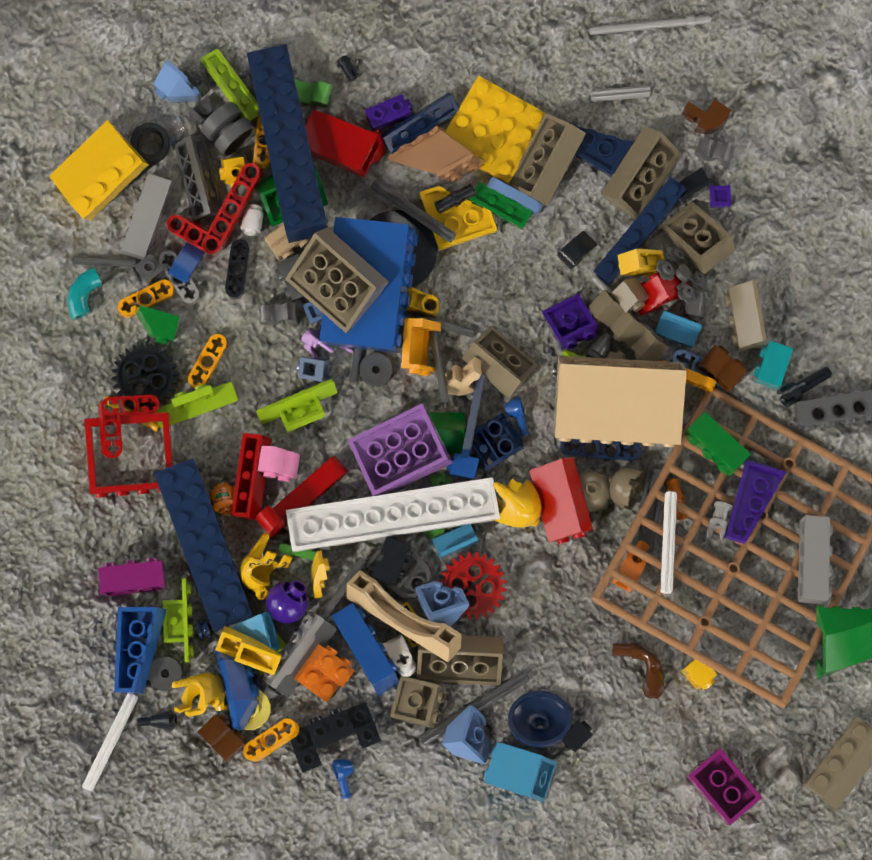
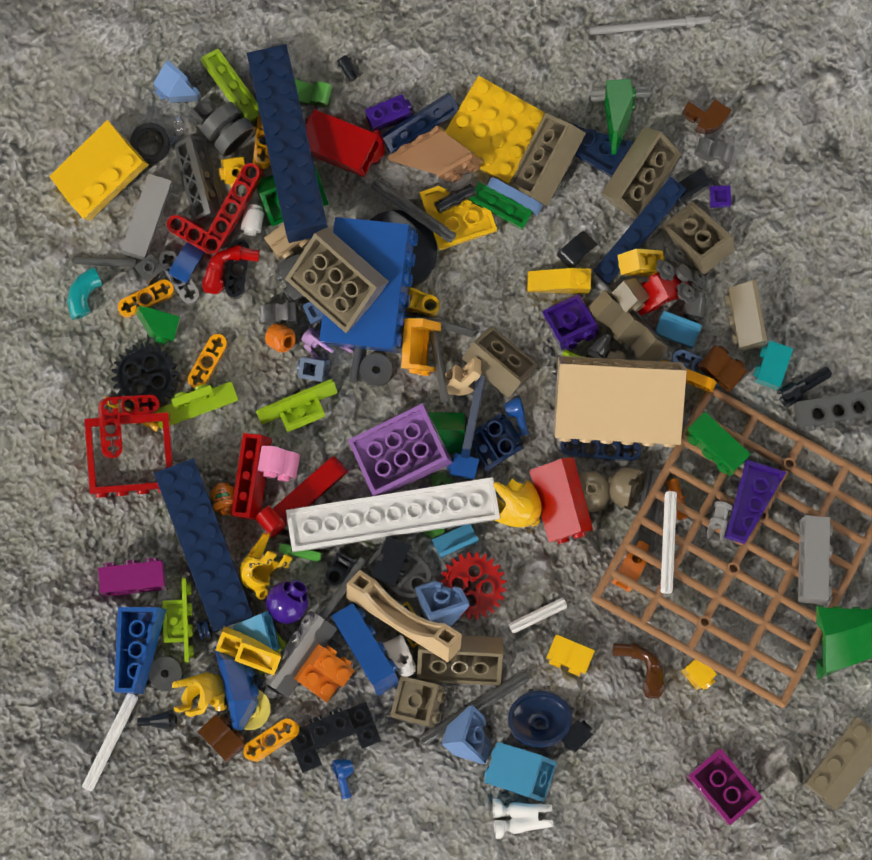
yellow slope [311,550,330,599] -> none
none -> red piece [202,245,260,294]
none -> orange head [265,323,296,353]
none -> black piece [325,547,359,589]
none -> white piece [493,798,553,839]
none -> white axle [509,598,568,633]
none -> yellow slope [527,268,591,294]
none -> yellow brick [546,635,595,677]
none -> green slope [604,79,636,155]

